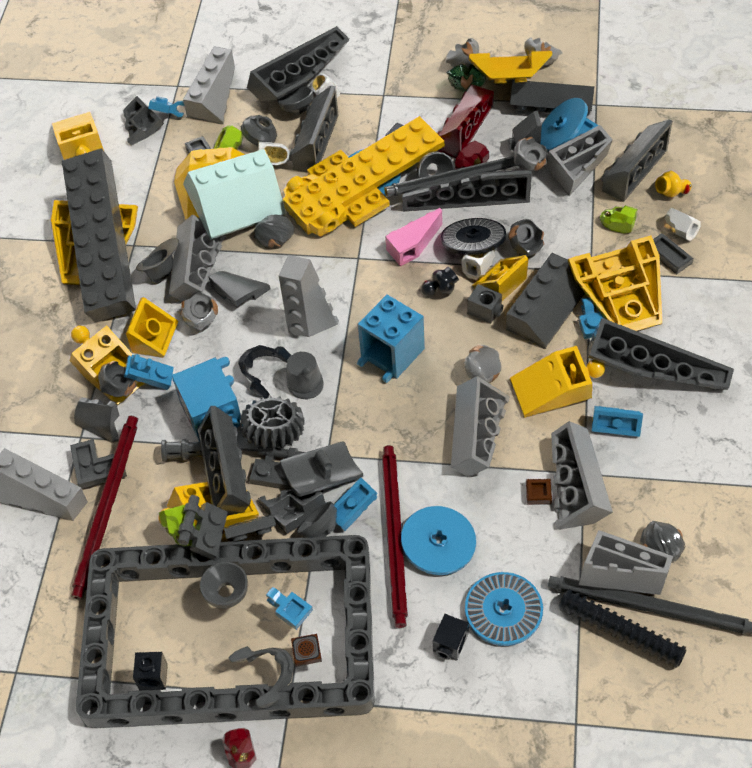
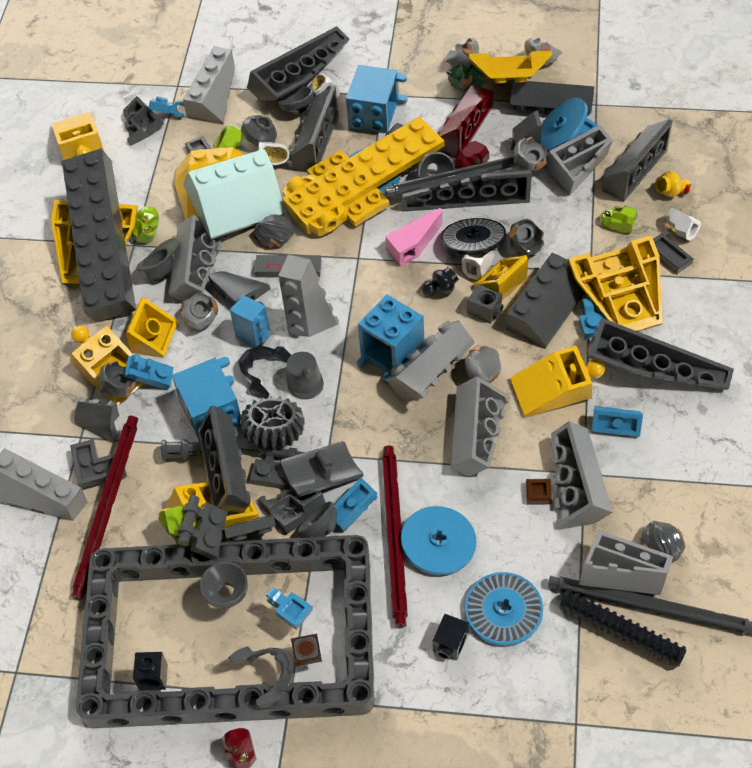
none -> lime rock [132,206,159,243]
none -> dark azure brick [230,295,270,347]
none -> dark grey tile [254,255,322,277]
none -> dark azure container [346,65,408,133]
none -> light grey wedge [386,320,475,401]

